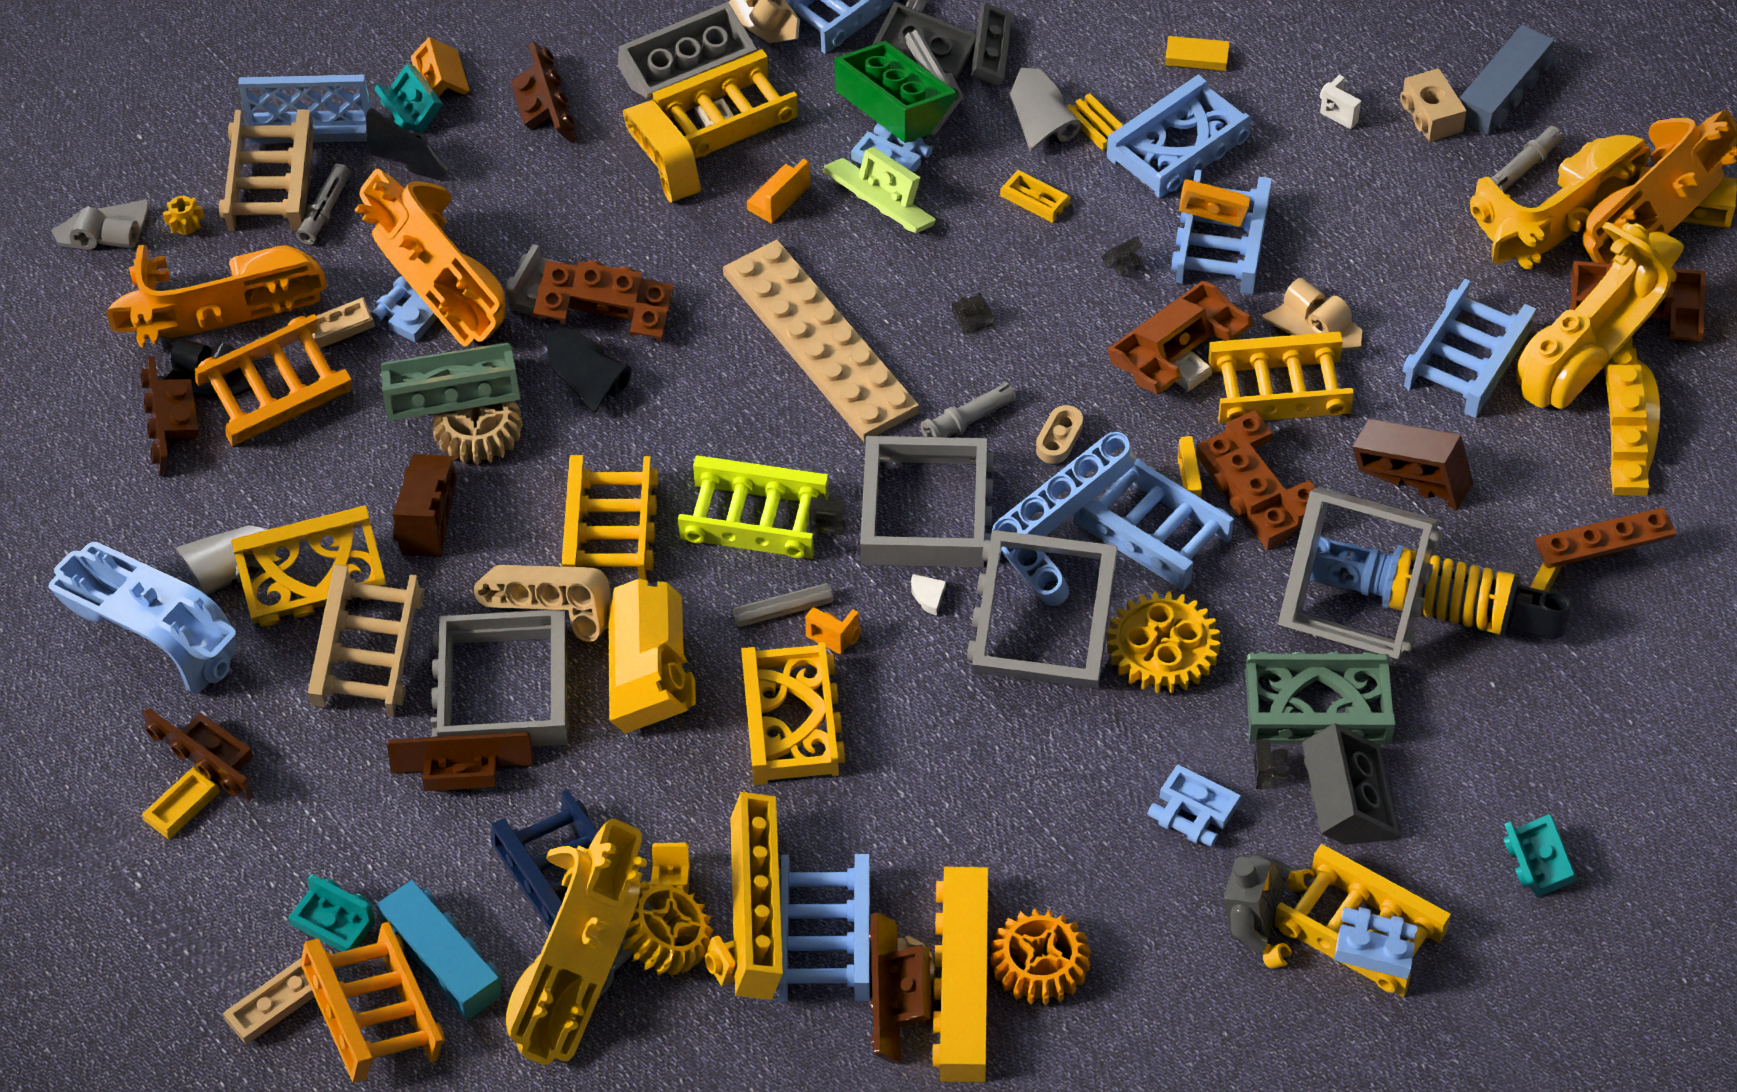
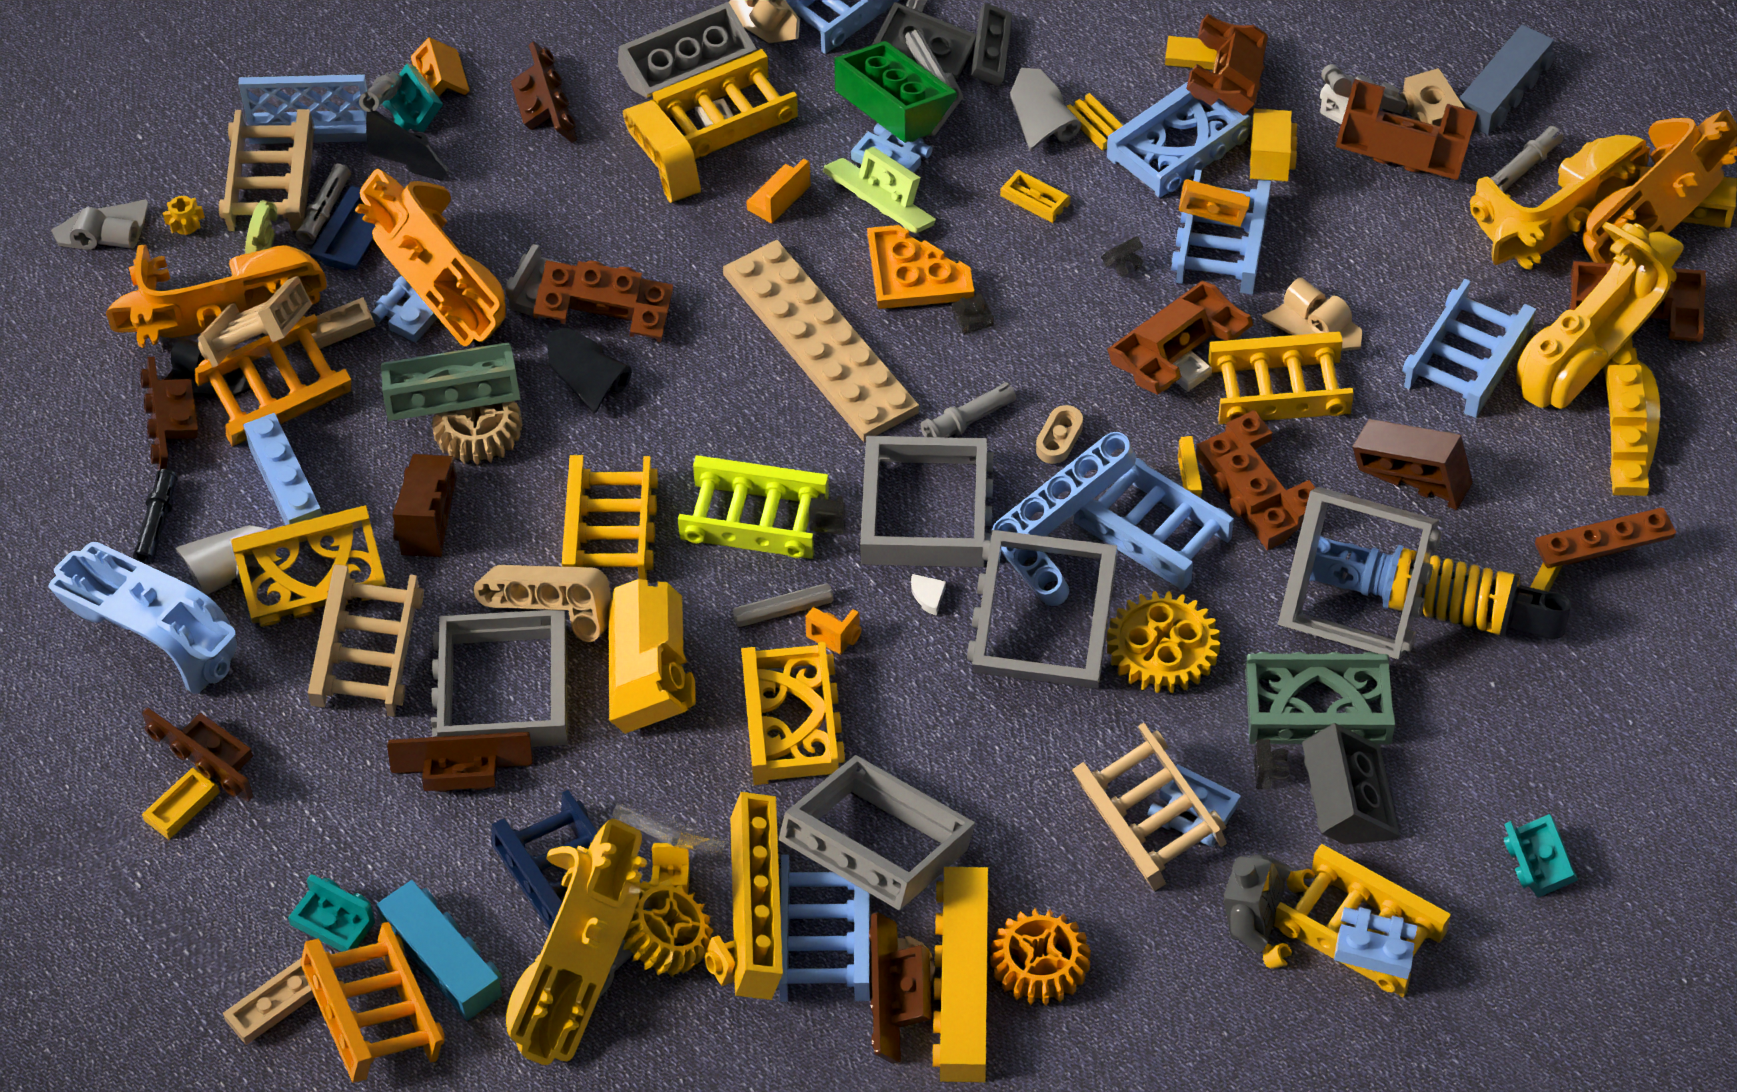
none -> black pin [133,469,178,564]
none -> tan fence [198,276,312,367]
none -> light blue brick [243,413,322,525]
none -> yellowish green tile [245,200,278,254]
none -> dark blue piece [310,186,375,270]
none -> light grey pin [359,71,402,112]
none -> clear tile [612,803,726,854]
none -> light grey window [778,755,975,911]
none -> light orange plate [867,225,974,309]
none -> tan fence [1072,722,1227,892]
none -> dark orange bracket [1186,13,1268,115]
none -> yellow brick [1250,108,1297,181]
none -> light grey plate [1321,64,1407,114]
none -> dark orange bracket [1335,79,1478,180]

